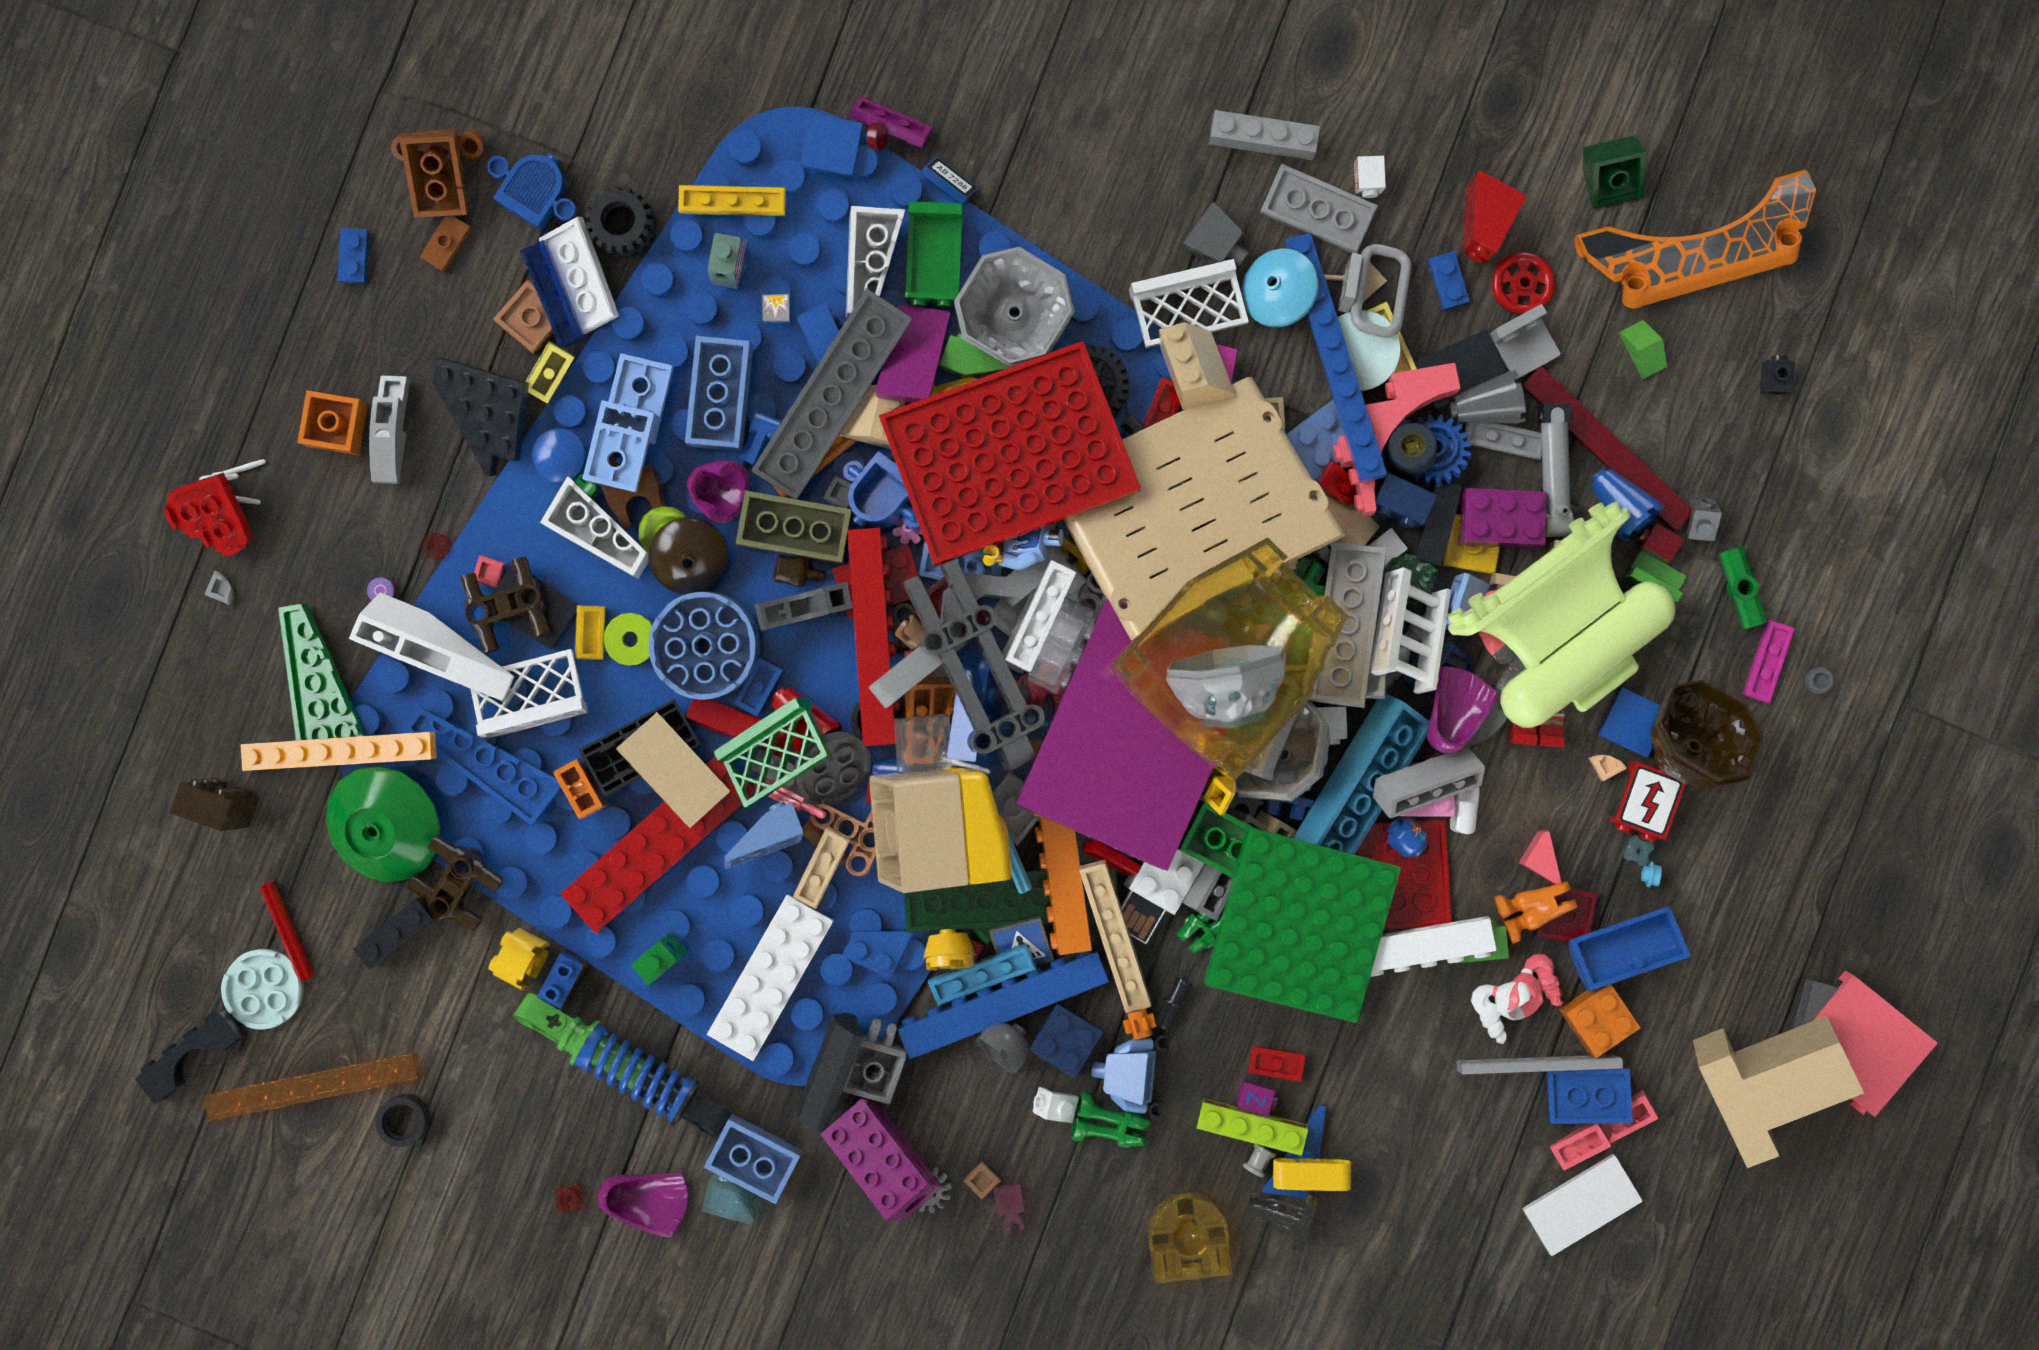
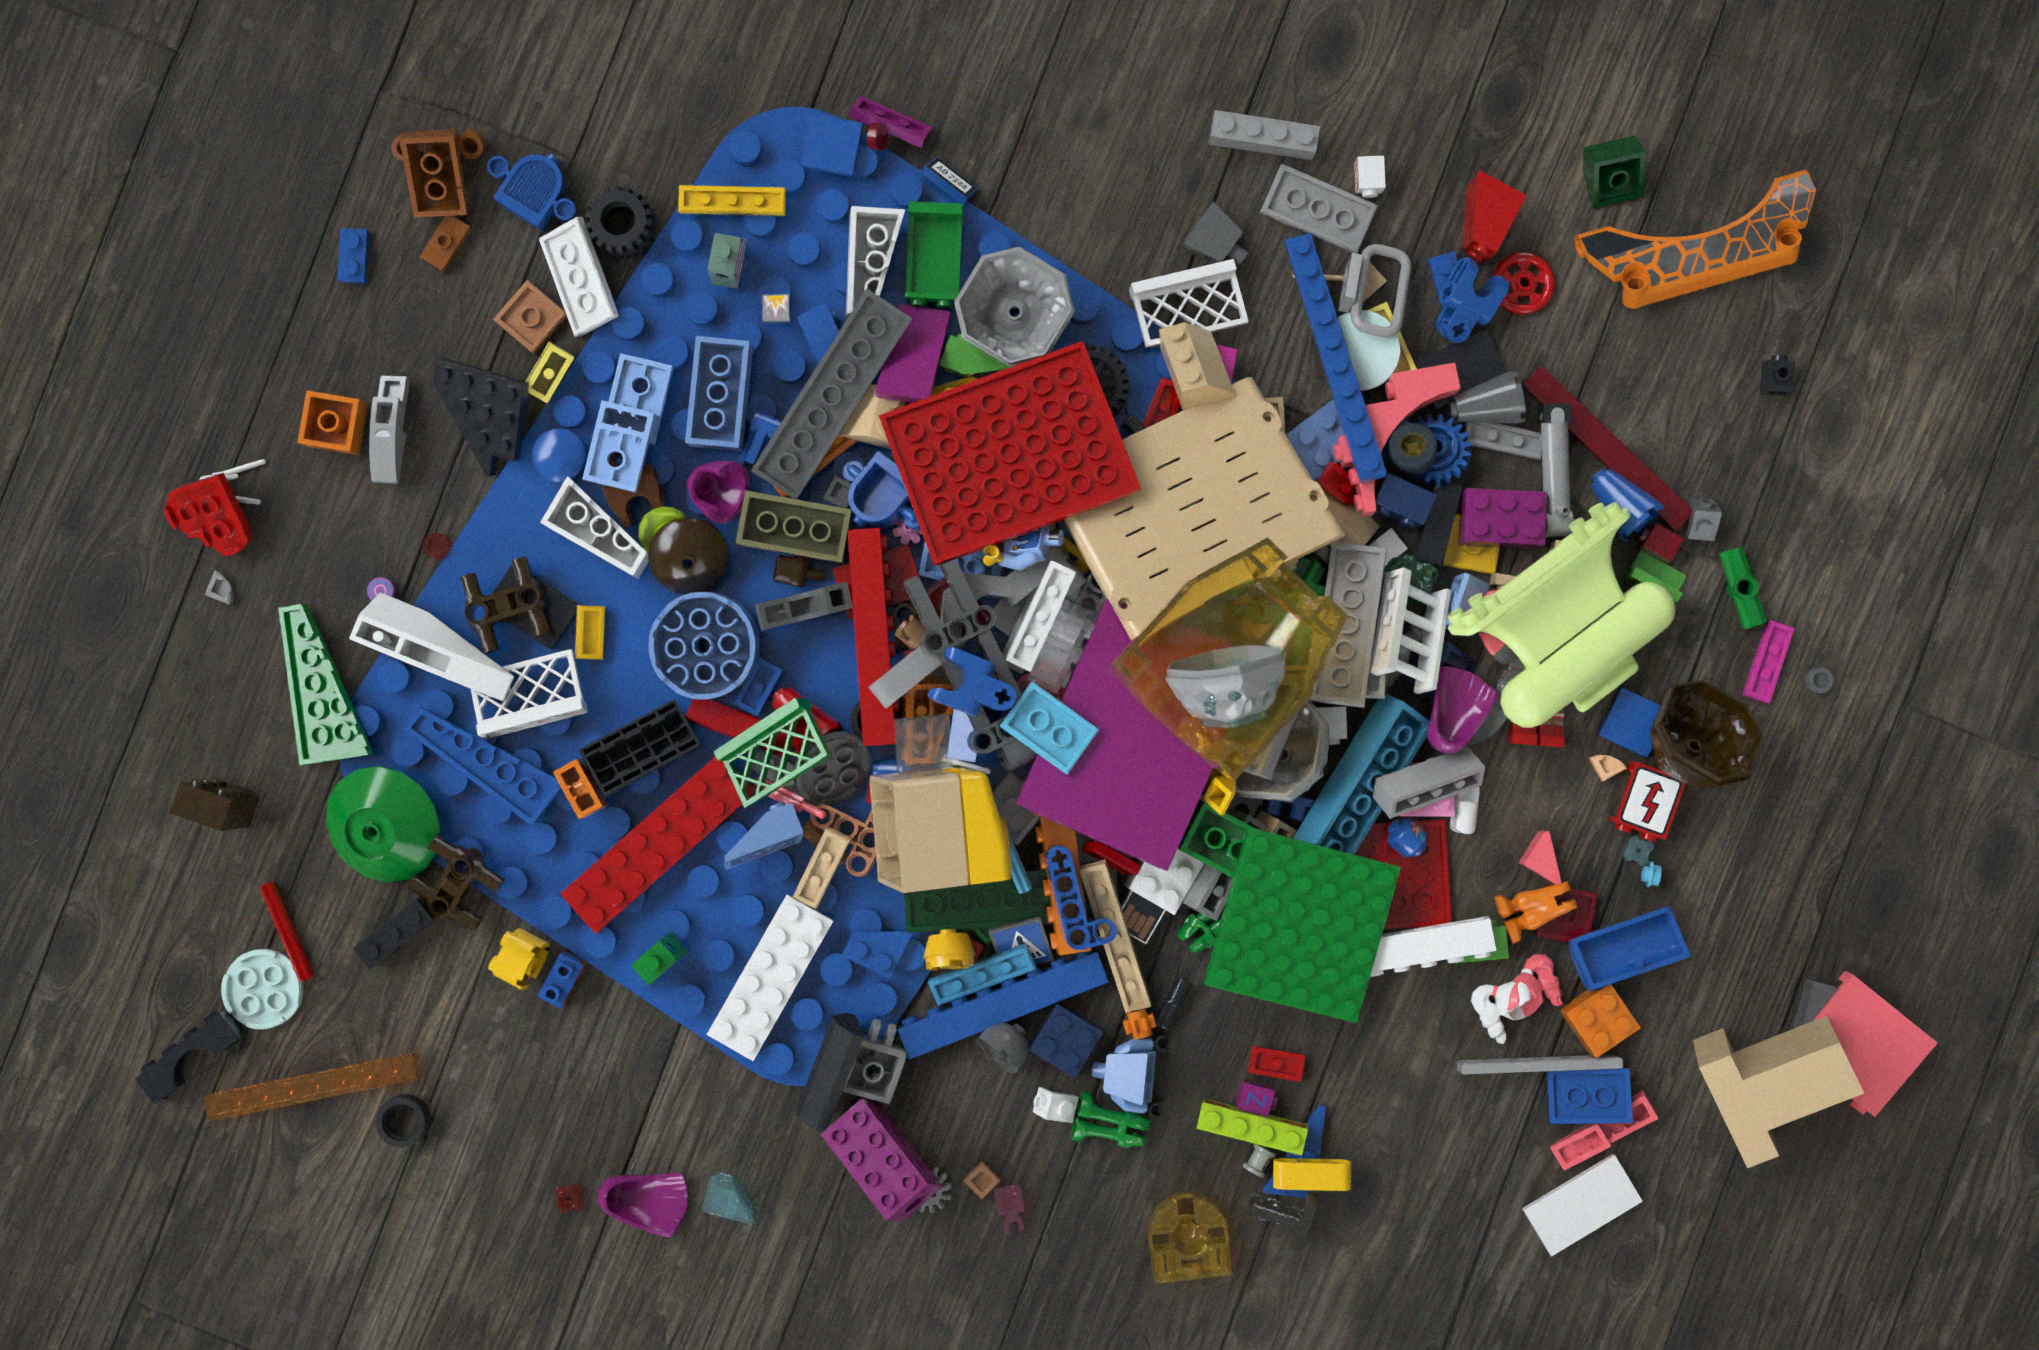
plate [241,732,437,771] -> none
coral tile [474,555,507,588] -> none
piece [513,993,731,1138] -> none
clear blue tile [520,240,586,349] -> none
green tile [575,474,602,497] -> none
lime tile [604,613,653,666] -> none
tan tile [616,713,730,828] -> none
medium blue brick [704,1114,803,1204] -> none
medium azure dish [1241,249,1319,327] -> none
light grey bracket [1489,304,1560,380] -> none
bright green slope [1619,320,1667,379] -> none
none -> blue piece [927,647,1017,717]
none -> medium azure tile [999,681,1099,775]
none -> blue beam [1045,845,1117,950]
none -> blue piece [1436,257,1509,343]

